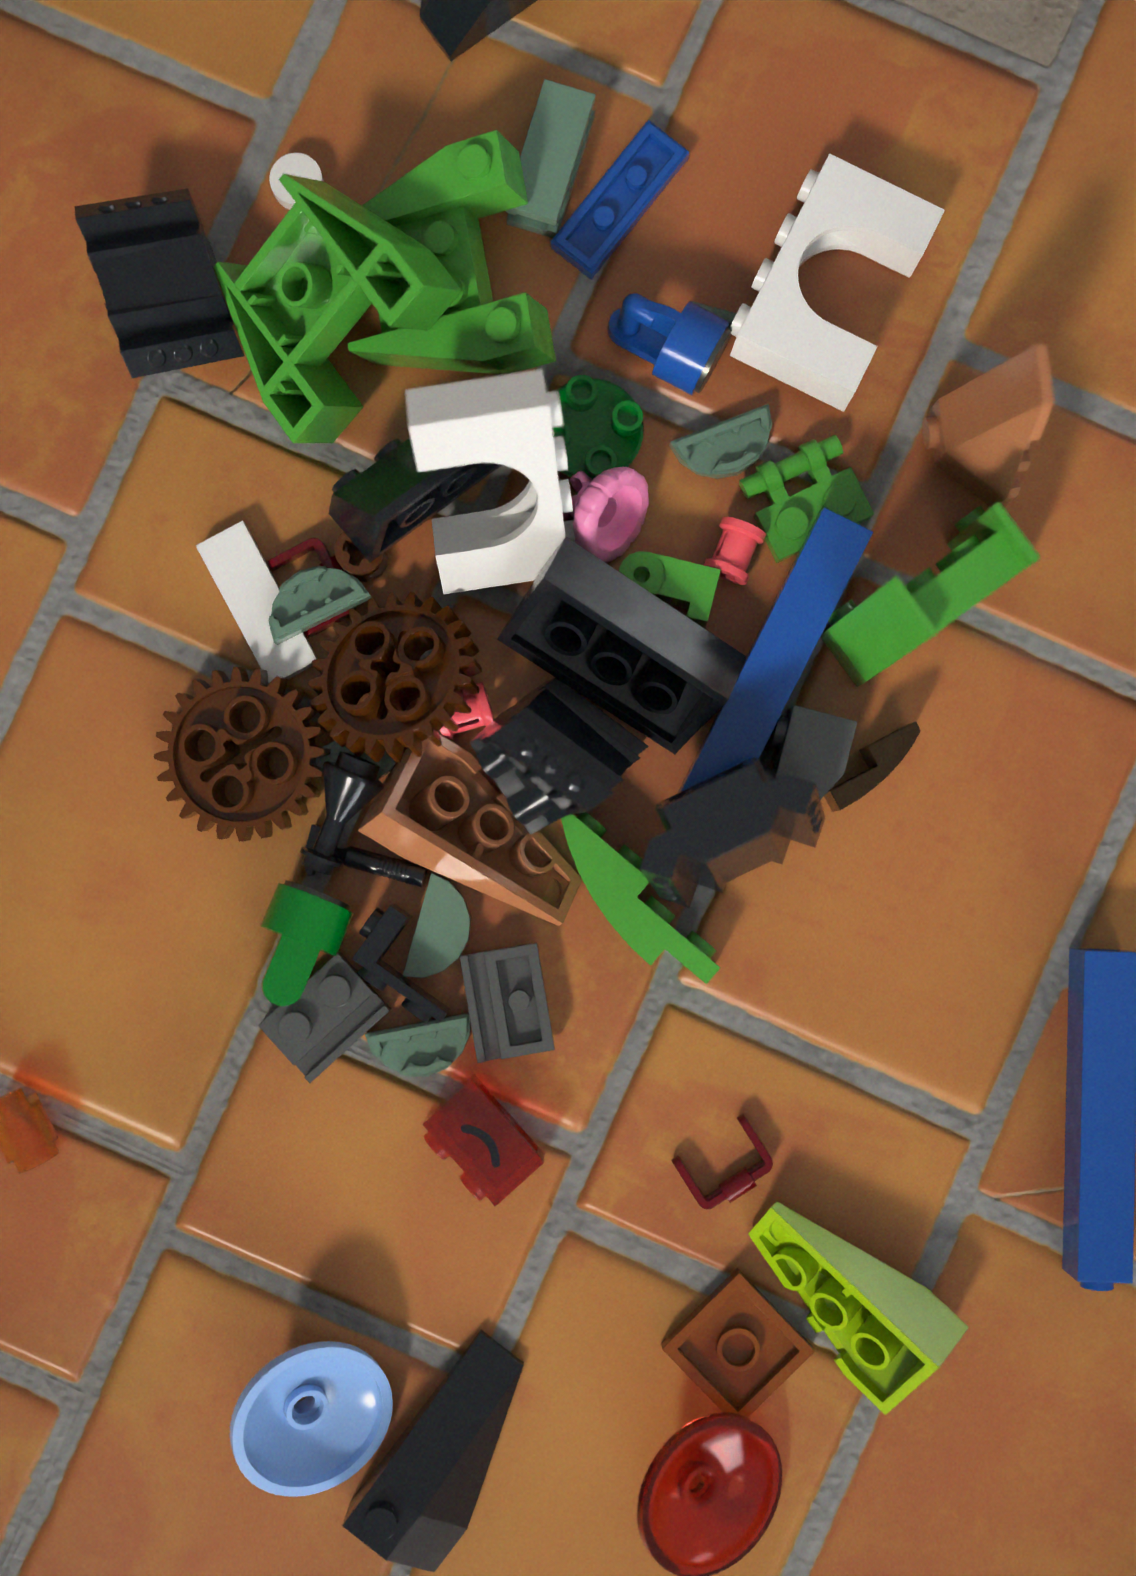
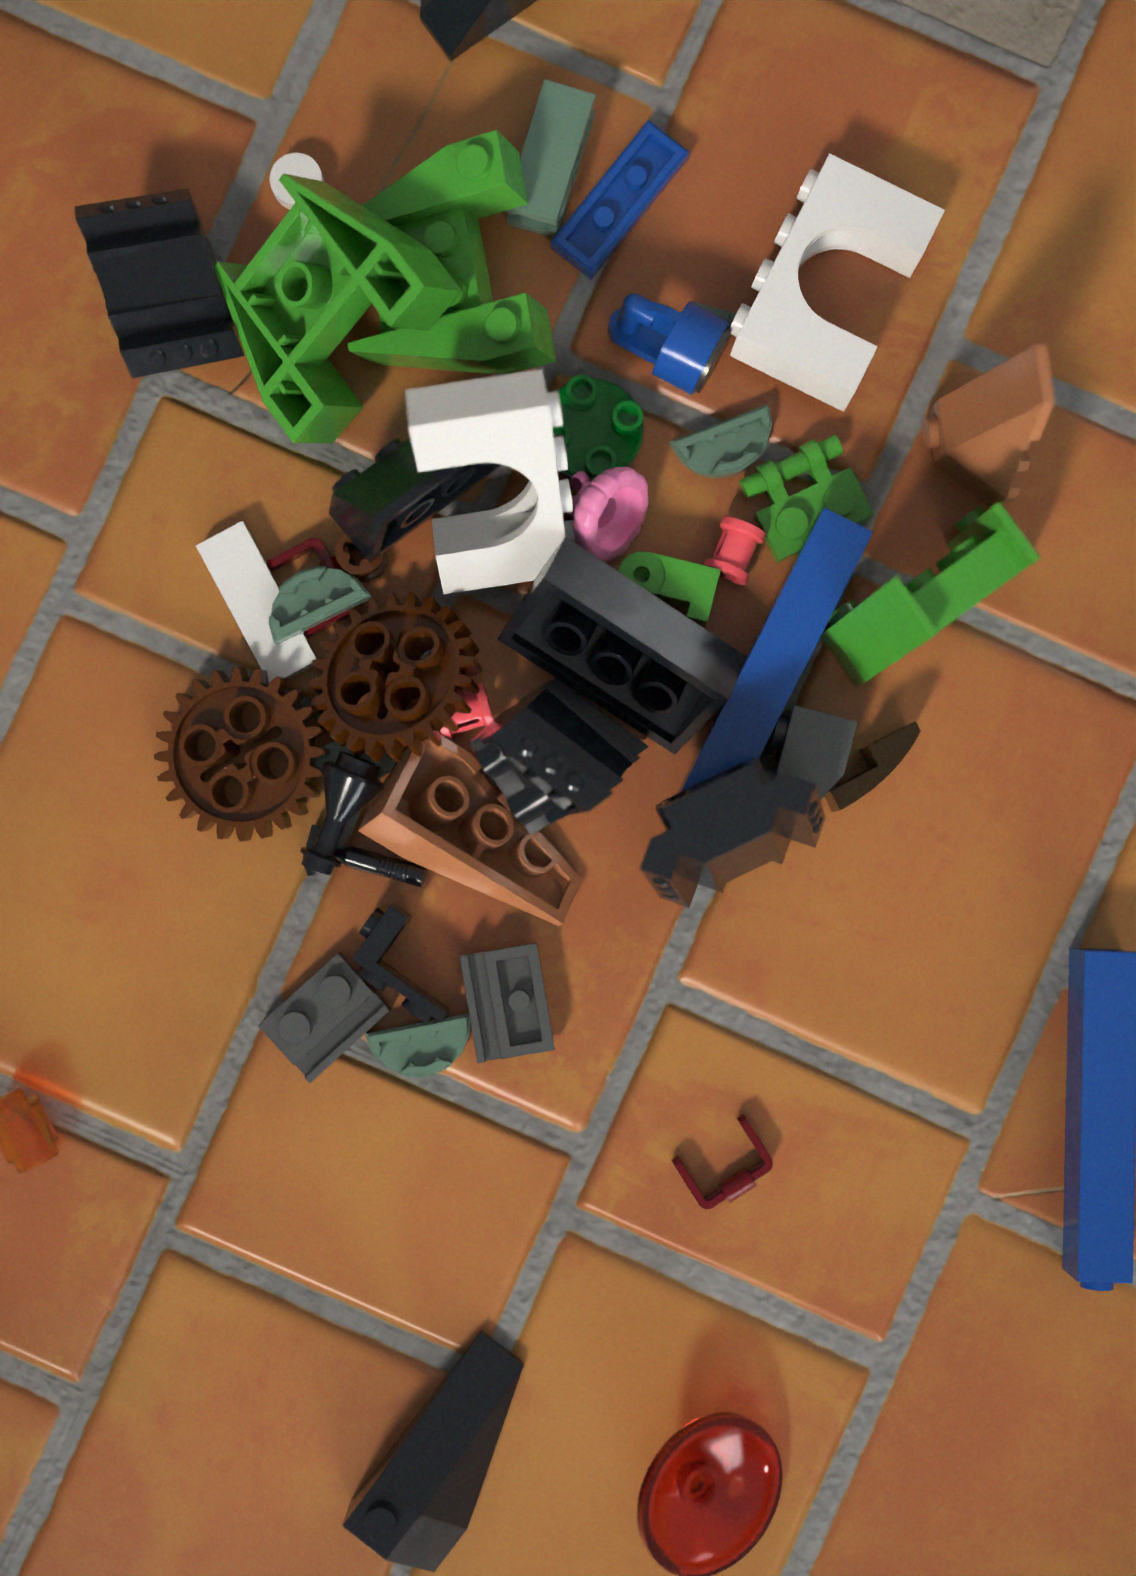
light blue dish [230,1341,393,1497] -> none
green piece [260,880,354,1006] -> none
sand green tile [403,873,471,978] -> none
clear red brick [422,1074,545,1207] -> none
bright green slope [561,812,720,984] -> none
dark orange tile [661,1268,815,1427] -> none
lime wedge [748,1202,969,1415] -> none

